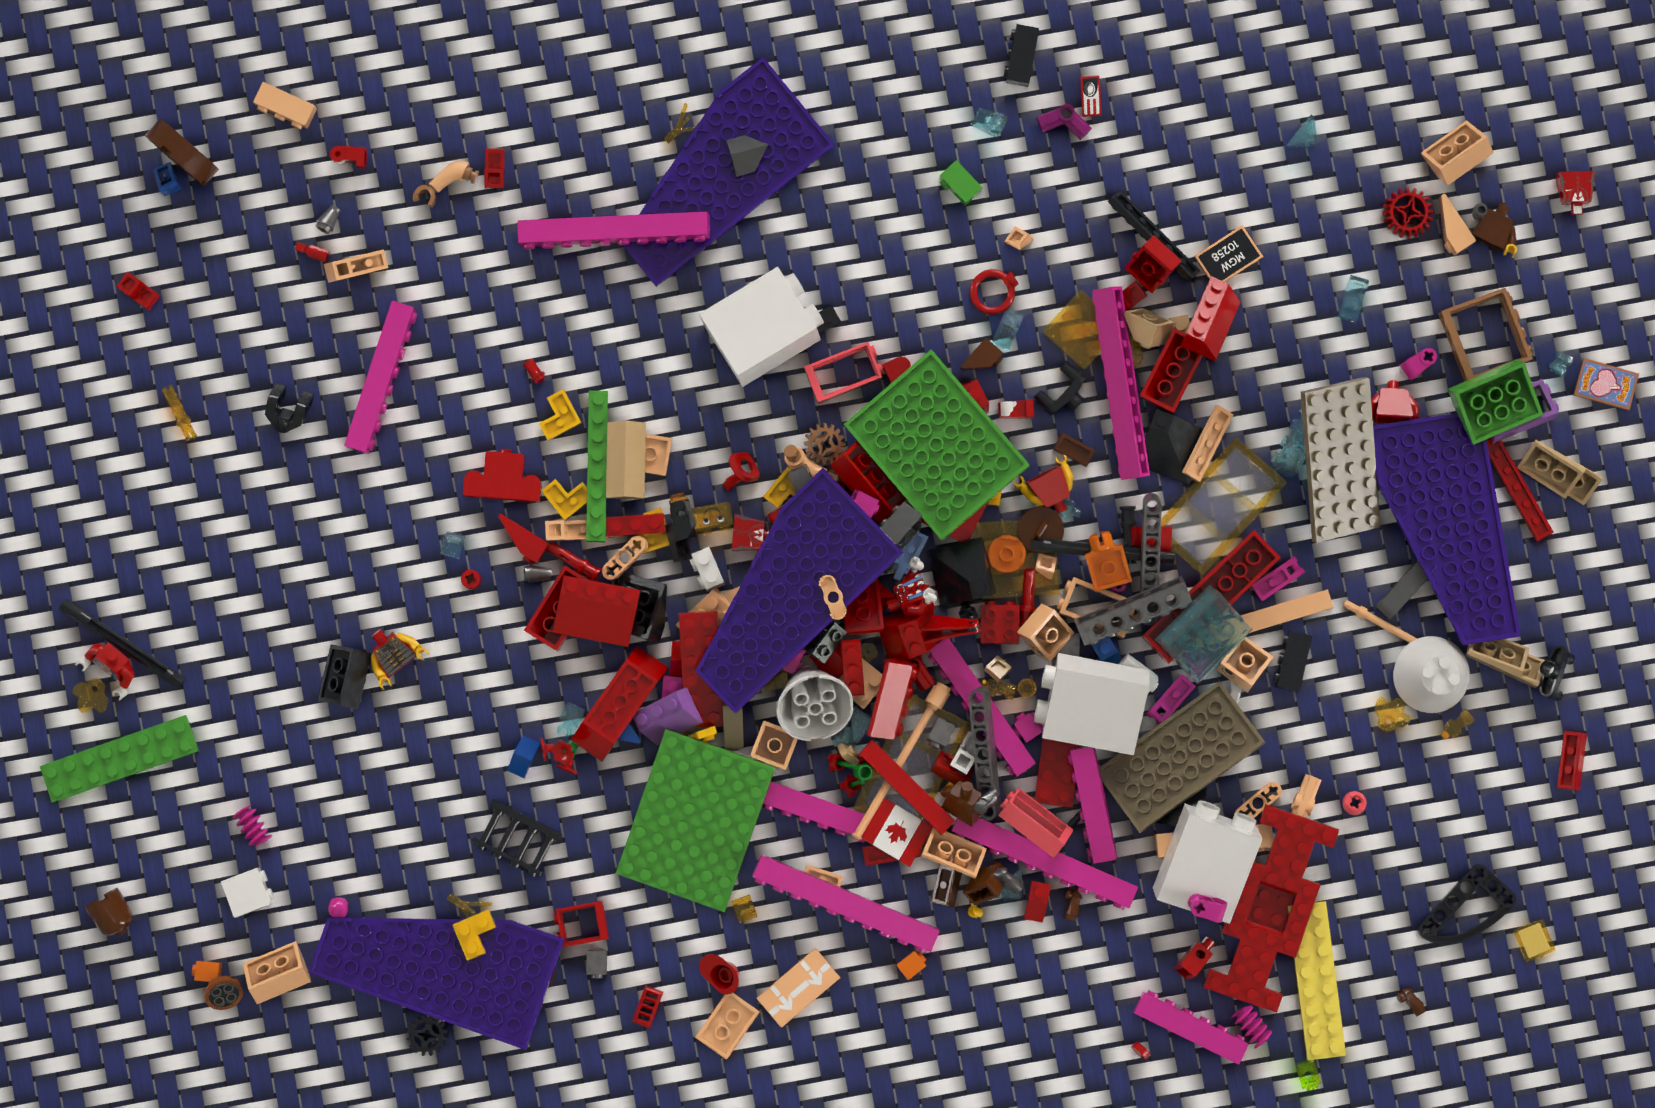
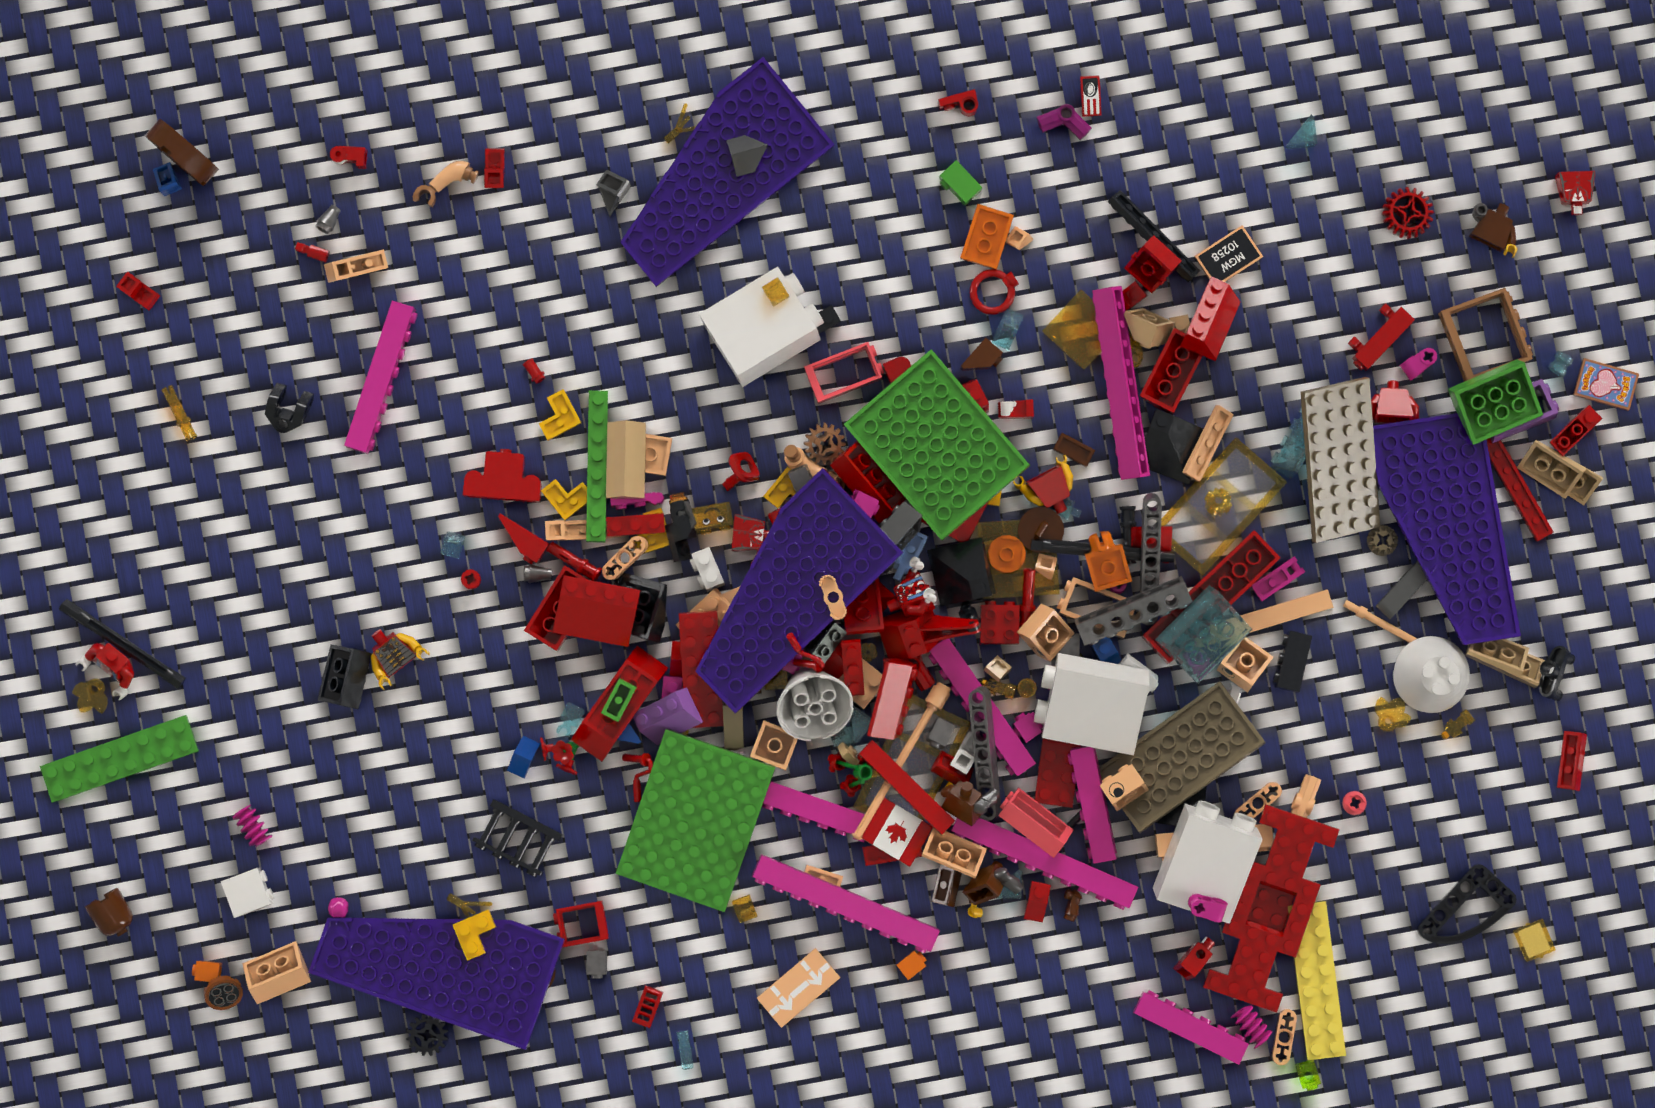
light nougat brick [253,82,317,130] -> none
dark pink brick [518,212,710,250] -> none
yellow plate [687,726,718,742] -> none
light nougat tile [695,993,760,1060] -> none
red piece [699,954,739,995] -> none
clear light blue slope [970,108,1008,137] -> none
black brick [1003,24,1039,87] -> none
black connector [1034,362,1087,416] -> none
red tile [1131,1042,1150,1060] -> none
dark pink plate [1146,674,1196,725] -> none
clear light blue slope [1338,275,1369,322] -> none
reddish brown arm [1397,988,1426,1017] -> none
light nougat slope [1421,120,1494,185] -> none
light nougat slope [1438,193,1476,256] -> none
none -> dark grey slope [596,170,631,217]
none -> bright green brick [601,678,637,722]
none -> dark pink hinge [610,492,664,510]
none -> red piece [622,753,653,802]
none -> clear light blue axle [676,1030,694,1070]
none -> clear yellow slope [762,277,790,307]
none -> red piece [786,633,825,673]
none -> red plate [938,89,978,117]
none -> orange plate [960,204,1014,270]
none -> light nougat brick [1100,764,1149,811]
none -> clear yellow brick [1204,488,1233,517]
none -> light nougat beam [1272,1009,1297,1065]
none -> red brick [1348,303,1415,371]
none -> dark tan gear [1367,525,1398,556]
none -> red slope [1549,405,1603,457]

